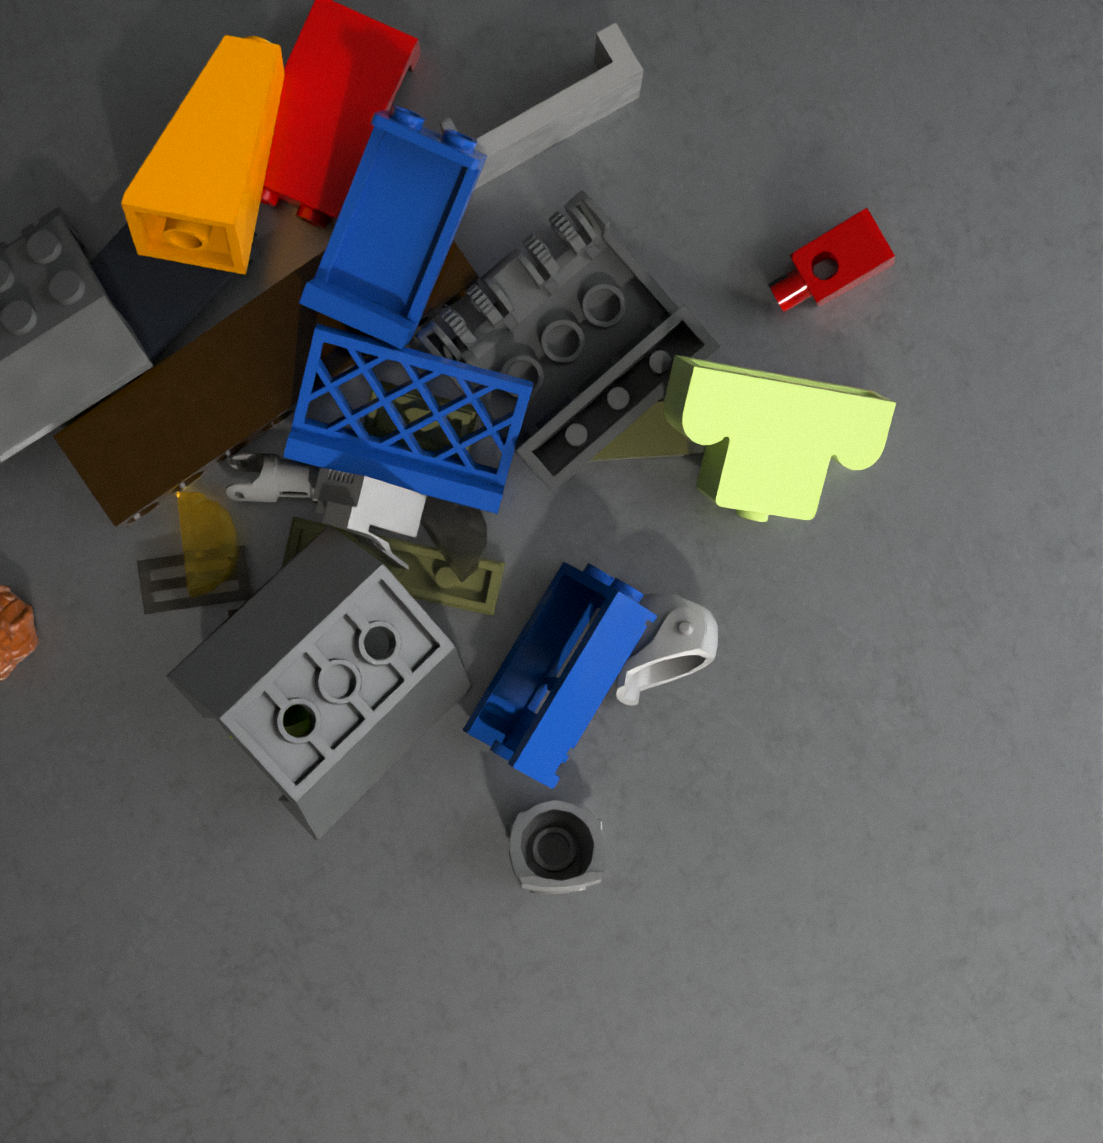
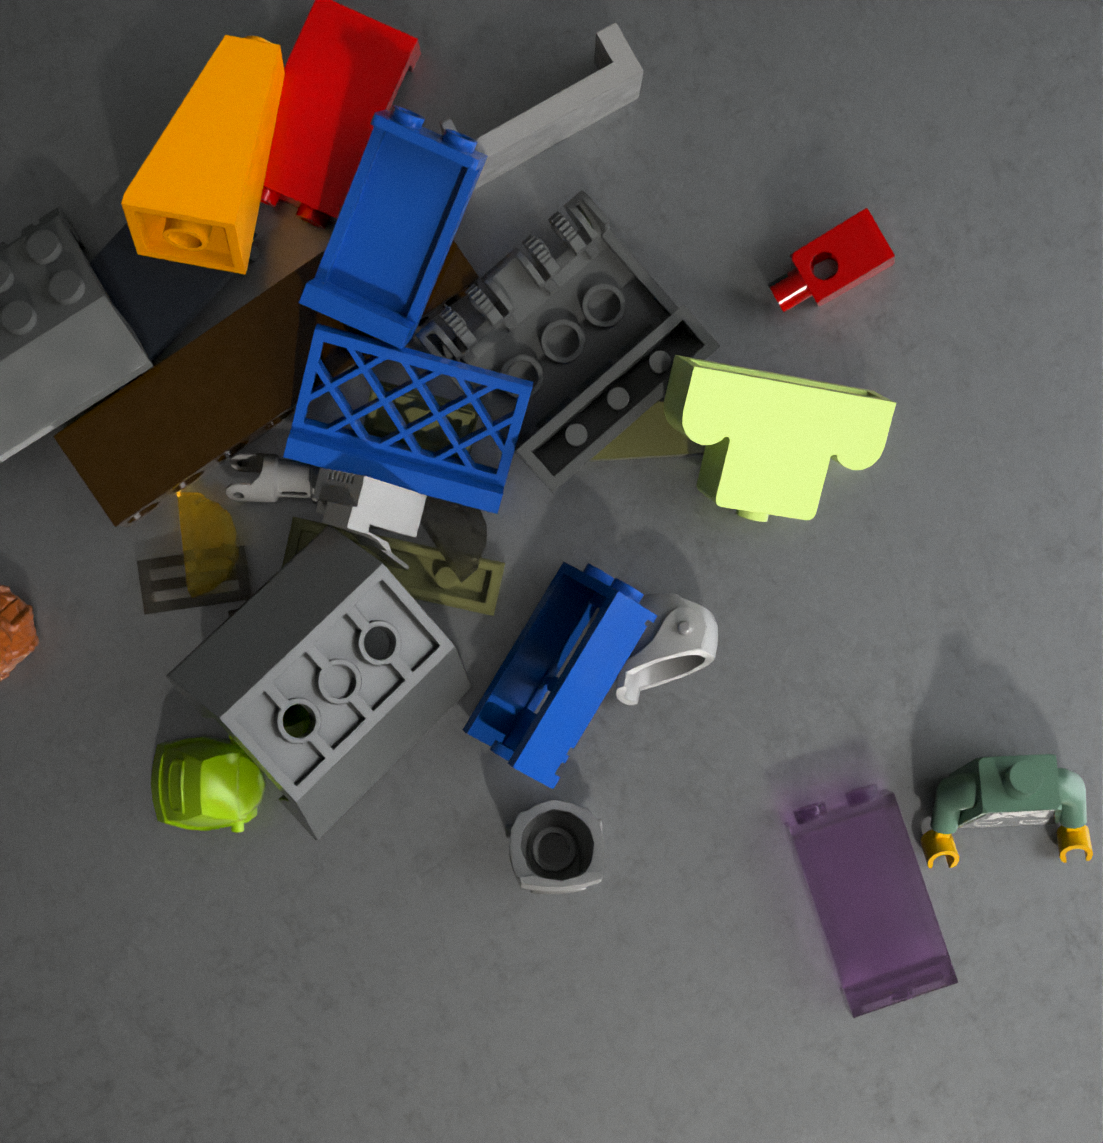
none -> lime helmet [151,736,267,833]
none -> clear purple panel [784,784,959,1018]
none -> sand green torso [921,754,1093,868]

